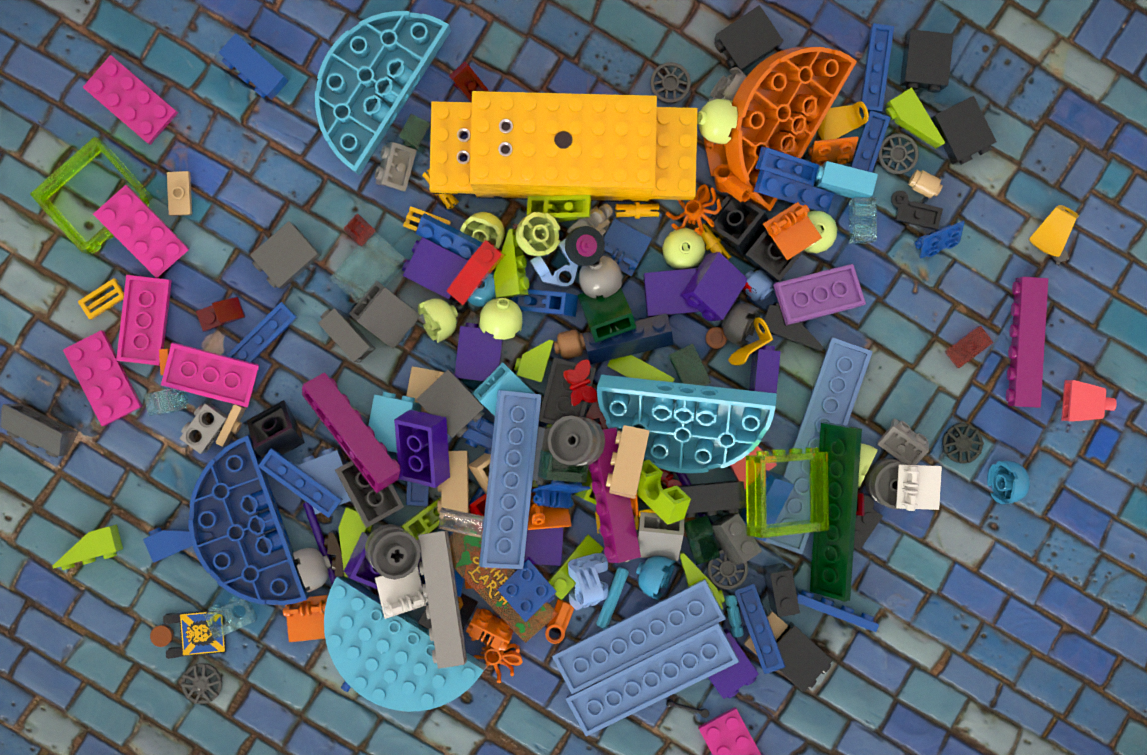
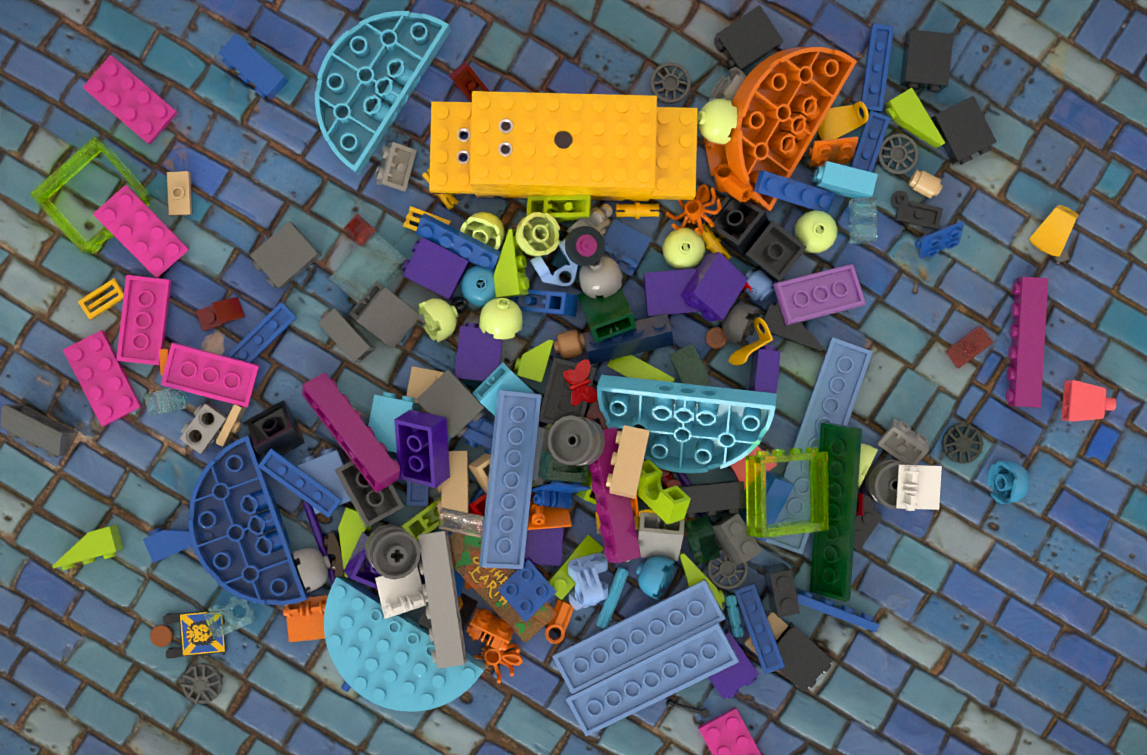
clear green panel [400,114,431,154] -> none
slope [447,240,505,305] -> none
blue plate [756,147,819,186] -> none
orange hinge [763,202,822,260] -> none

